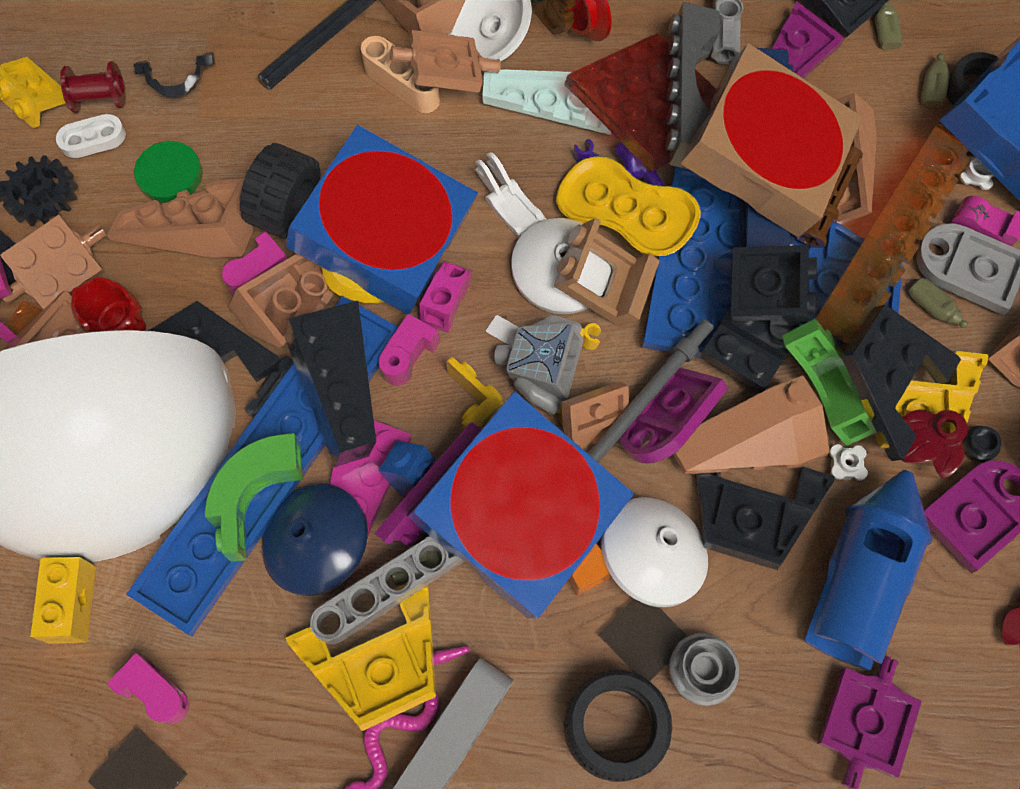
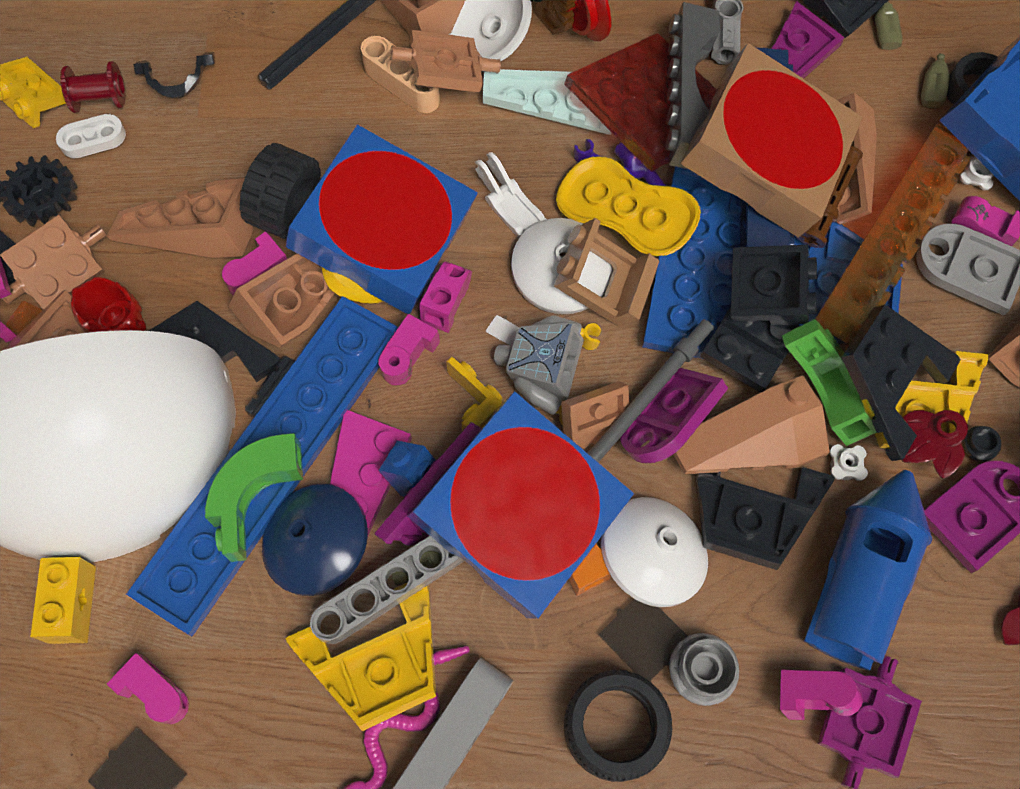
green tile [134,141,203,203] -> none
black wedge [285,301,376,467] -> none
olive piece [908,277,968,328] -> none
none -> dark pink leg [780,670,863,720]

